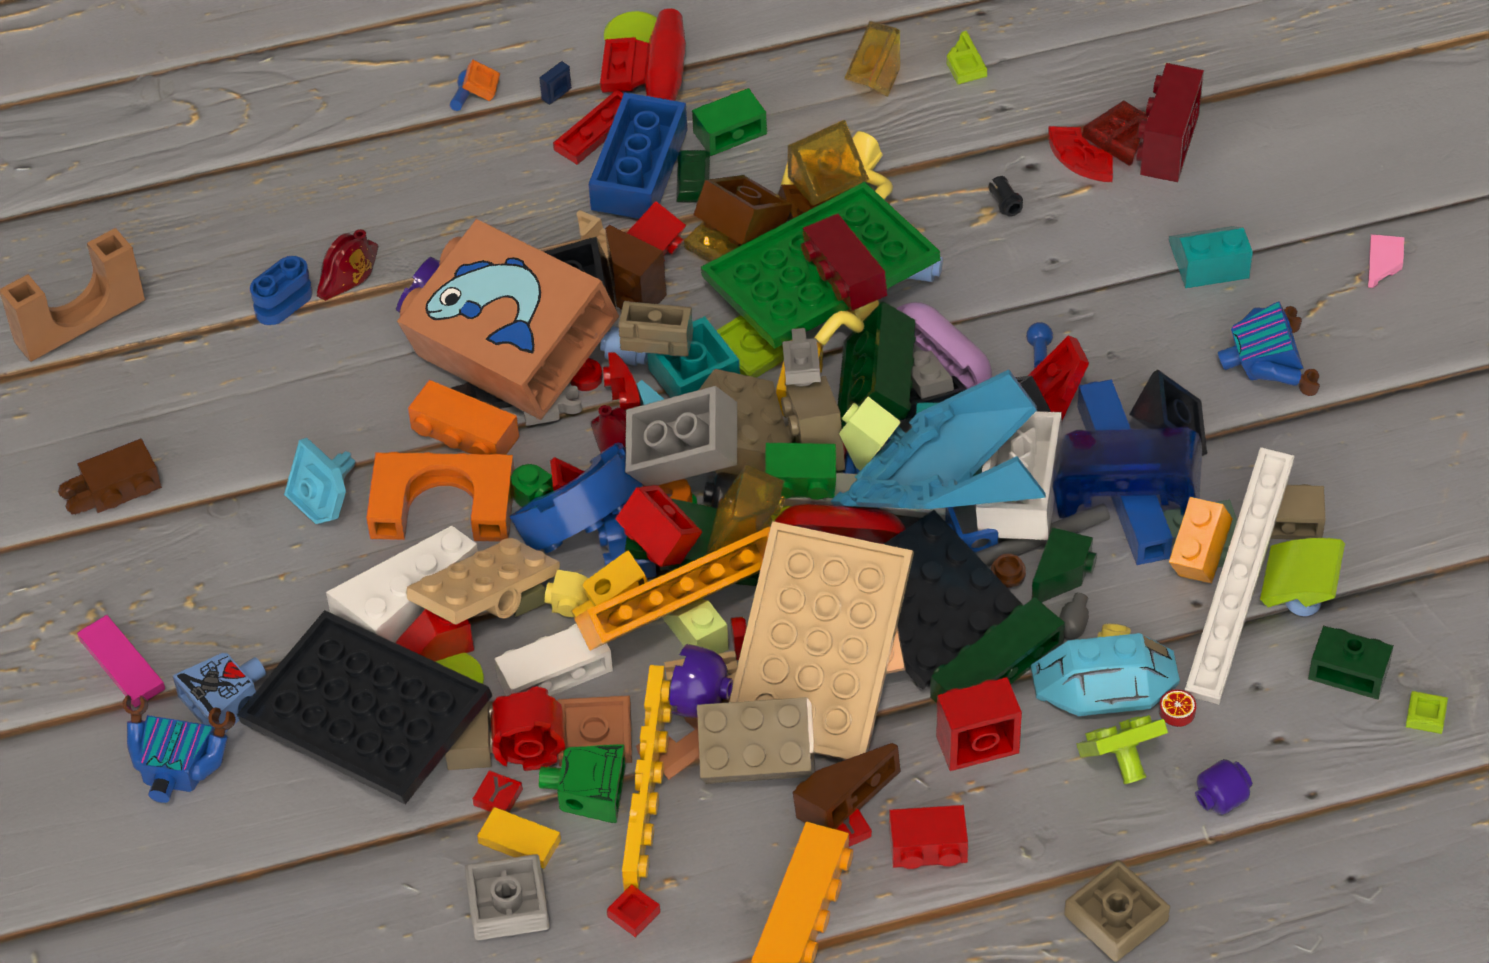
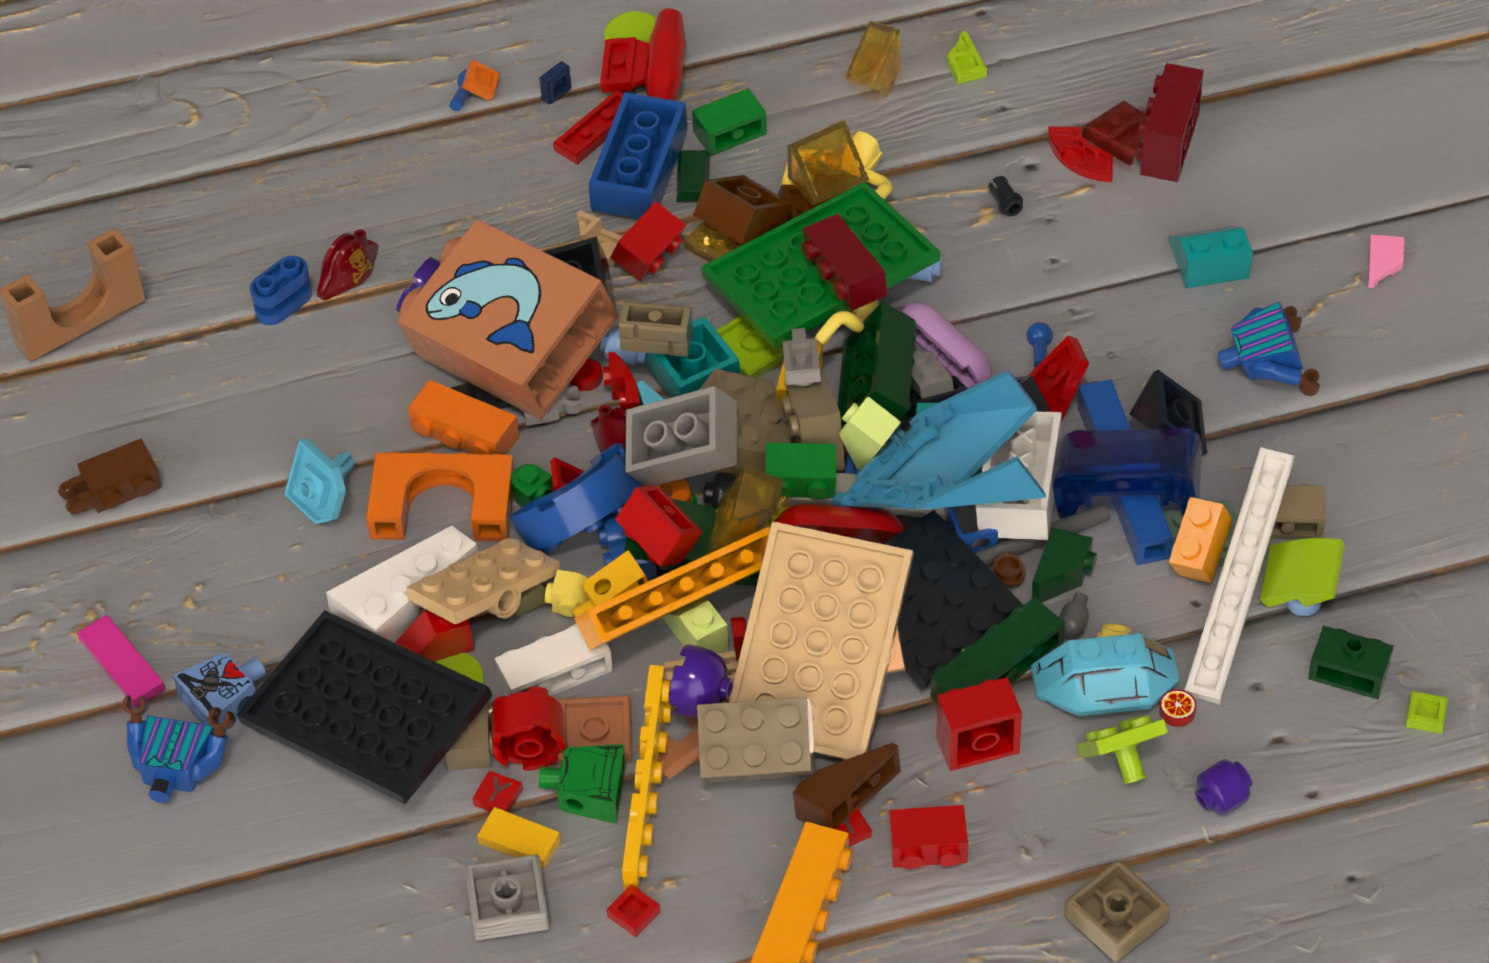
reddish brown slope [605,225,667,310] -> none

